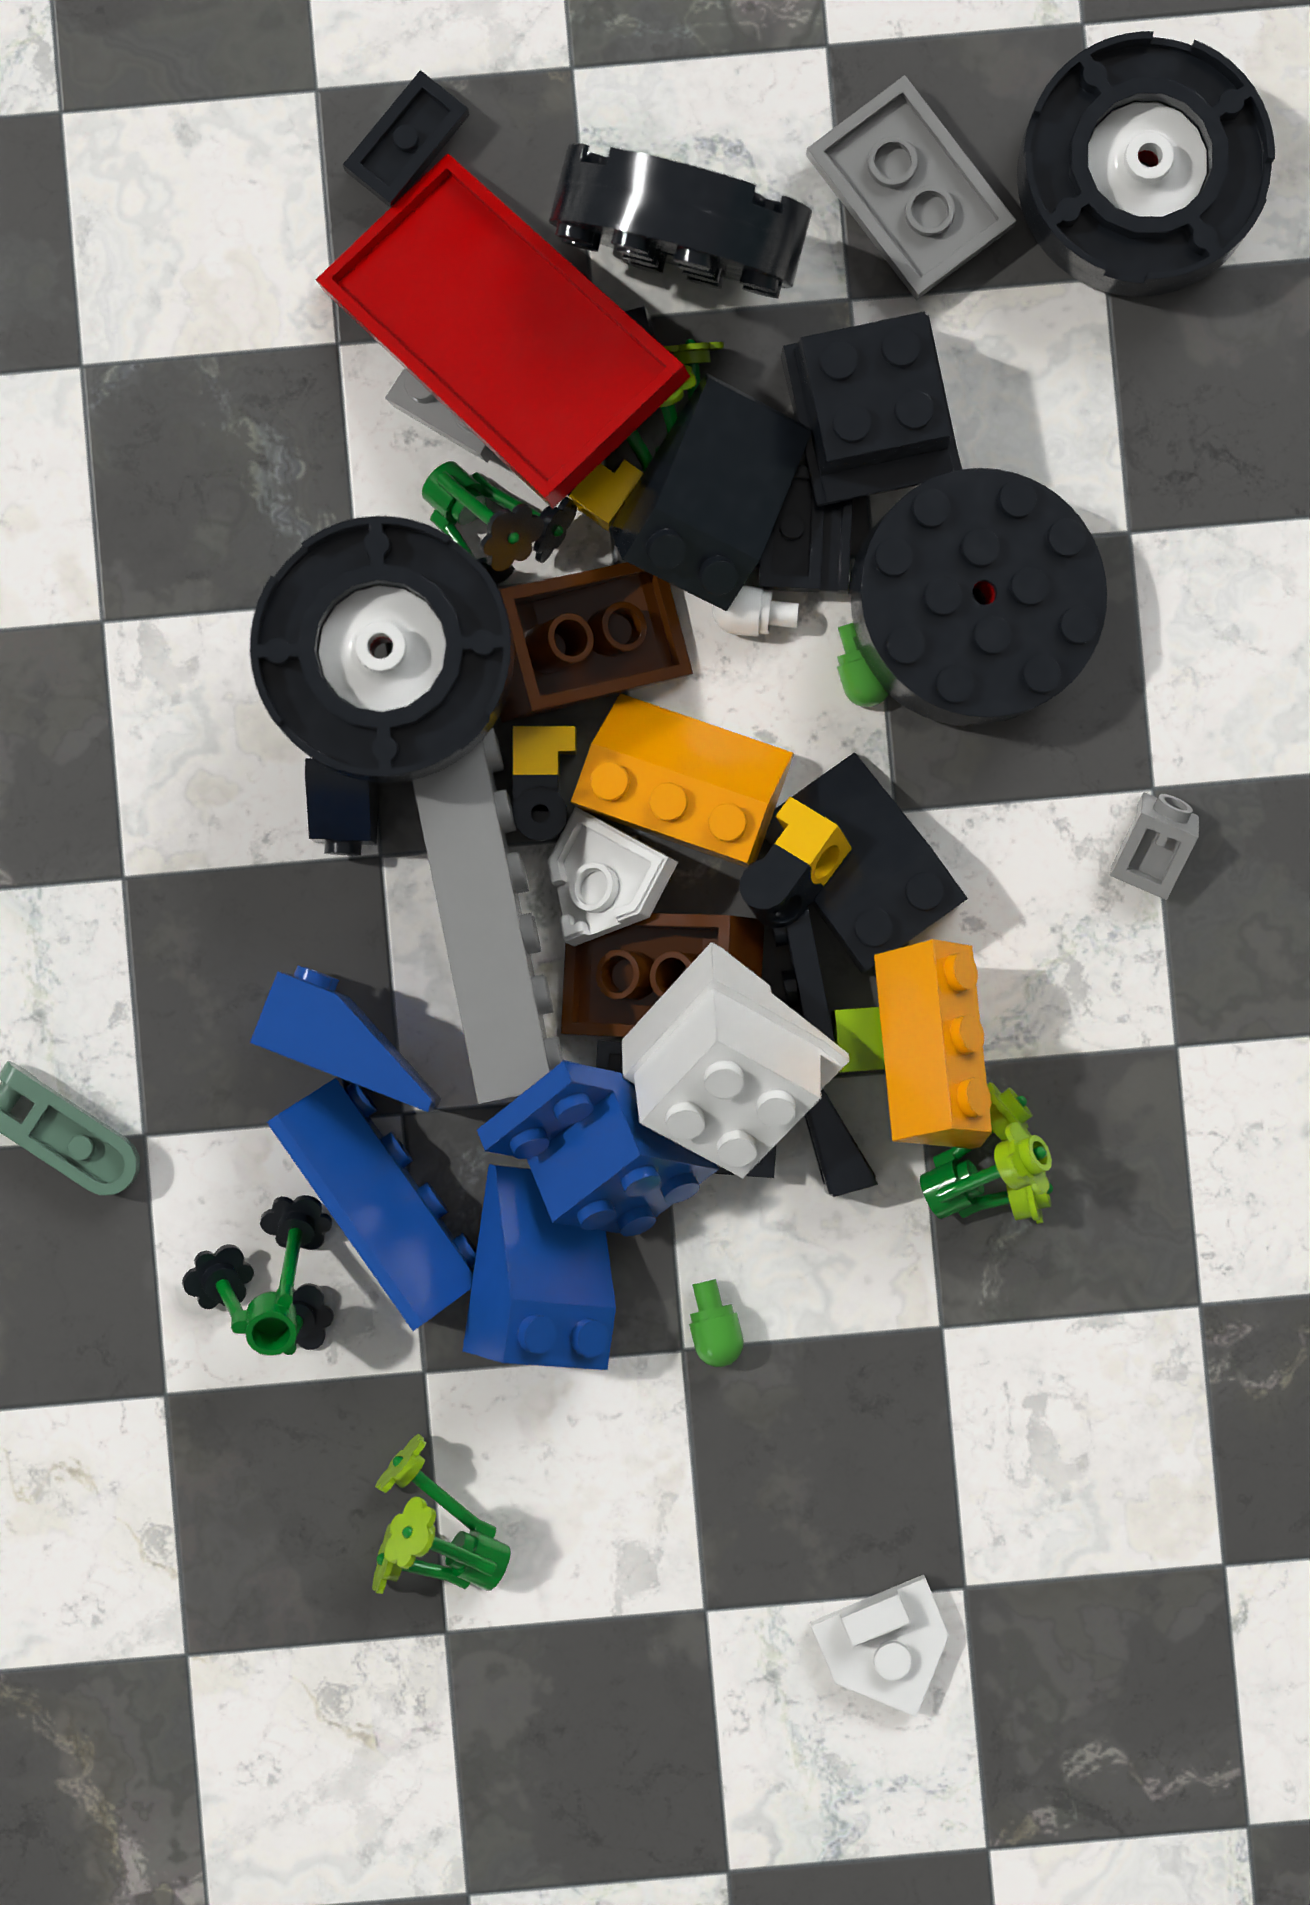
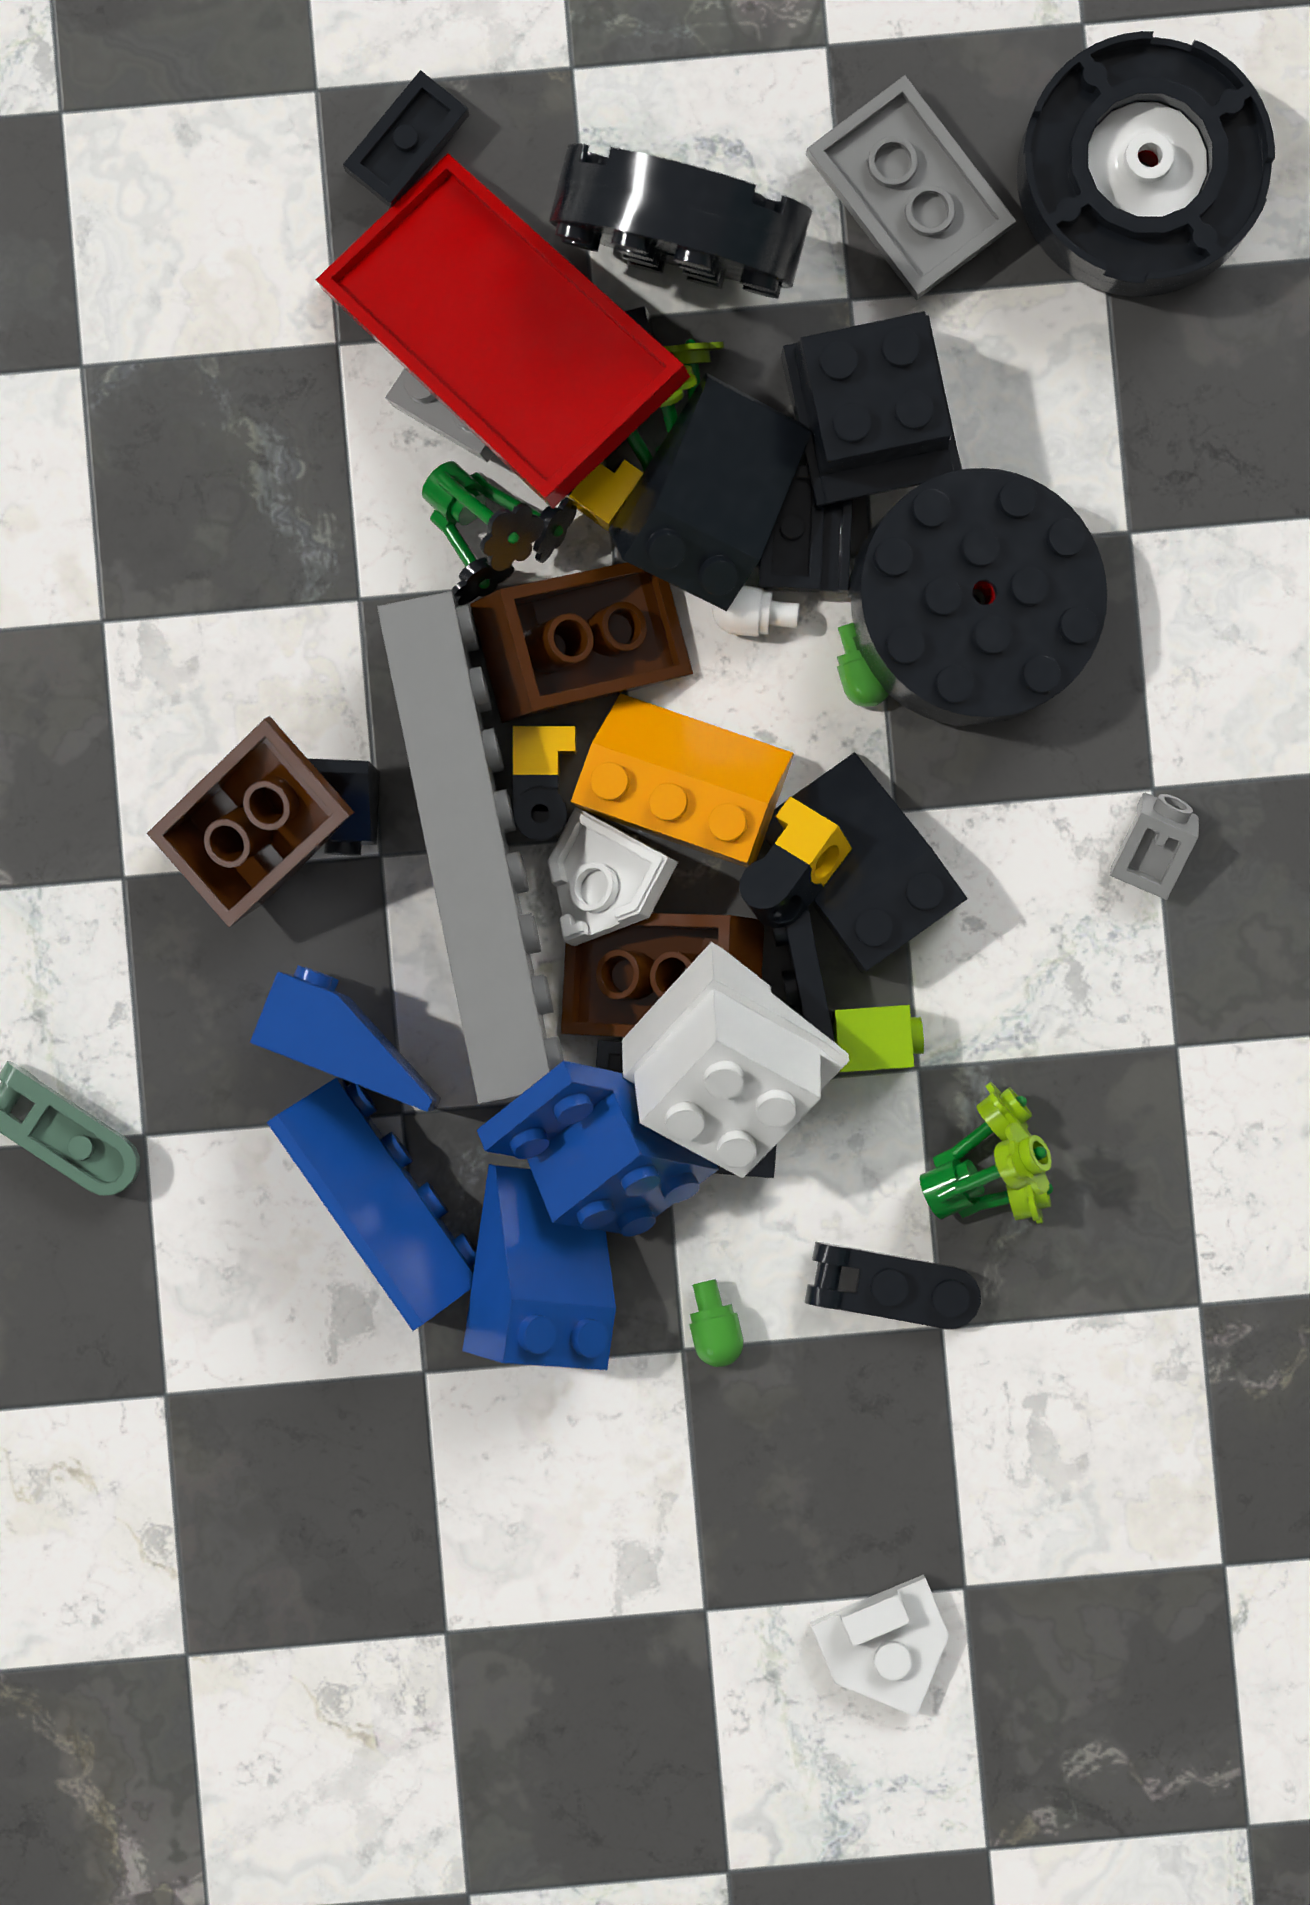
black plant [182,1195,334,1356] -> none
black piece [250,516,515,783] -> none
plant [372,1434,511,1594] -> none
black slope [804,1089,878,1197] -> none
light orange slope [874,939,992,1149] -> none
none -> reddish brown slope [146,716,354,927]
none -> black plate [804,1242,981,1329]

